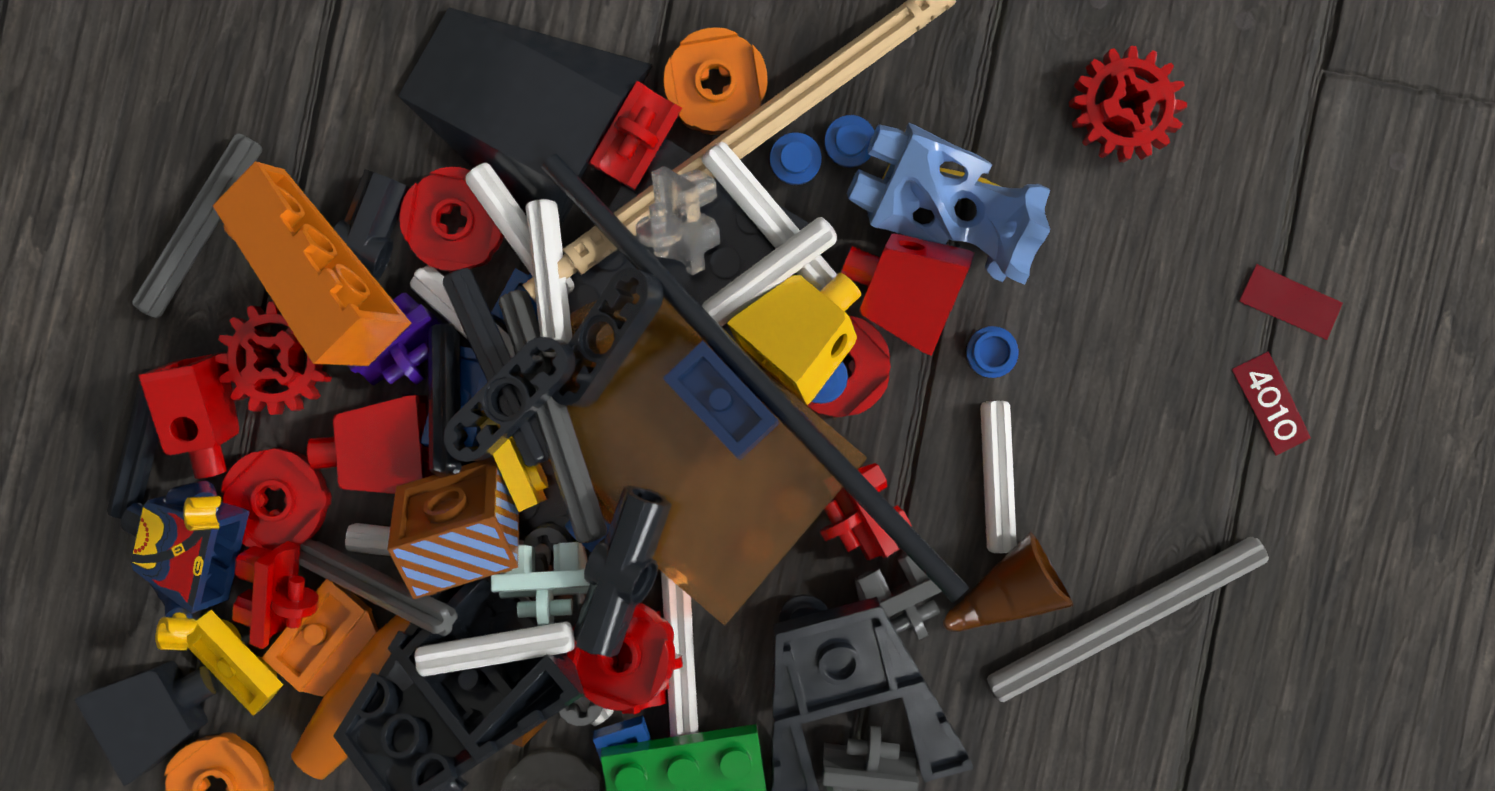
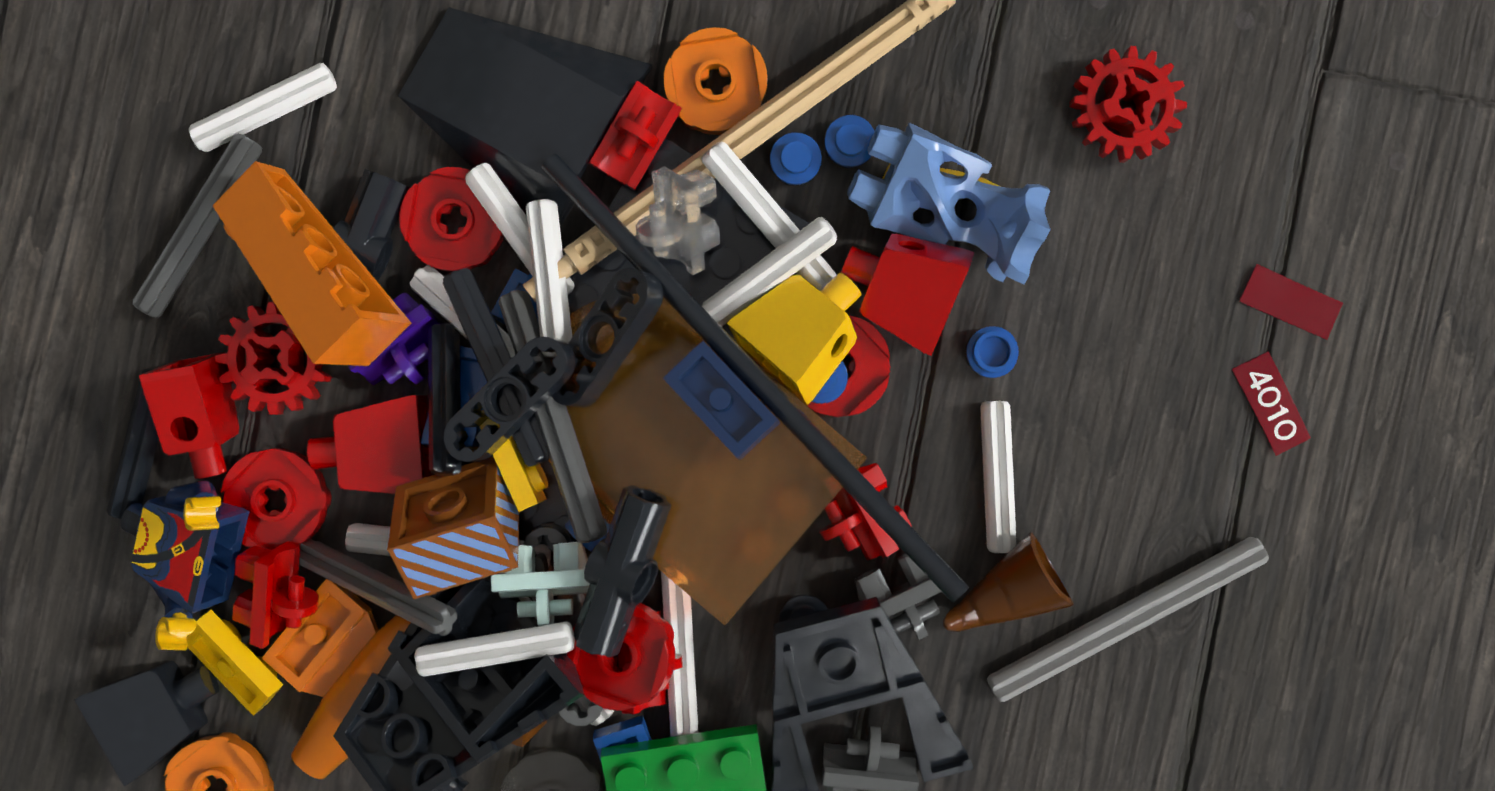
none -> white axle [188,63,337,152]

